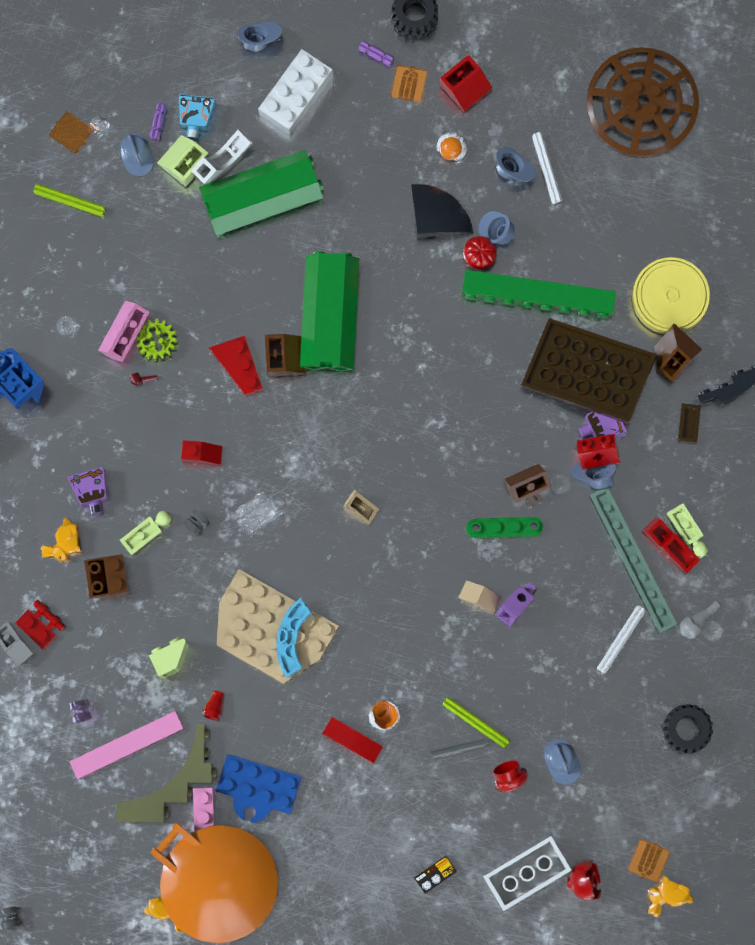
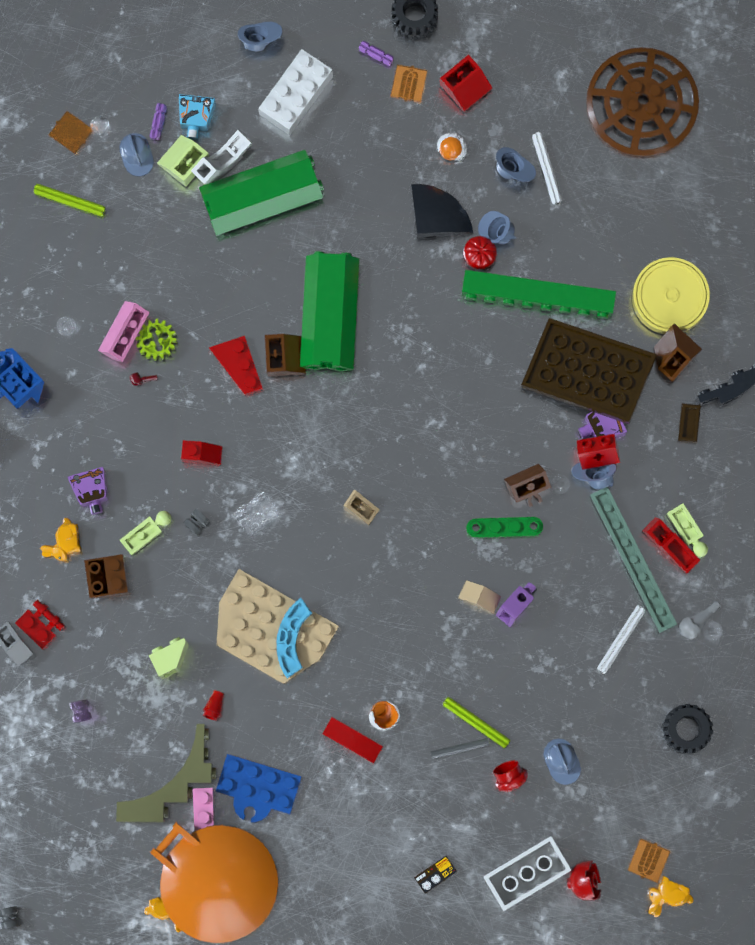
bright pink tile [69,711,184,779] -> none

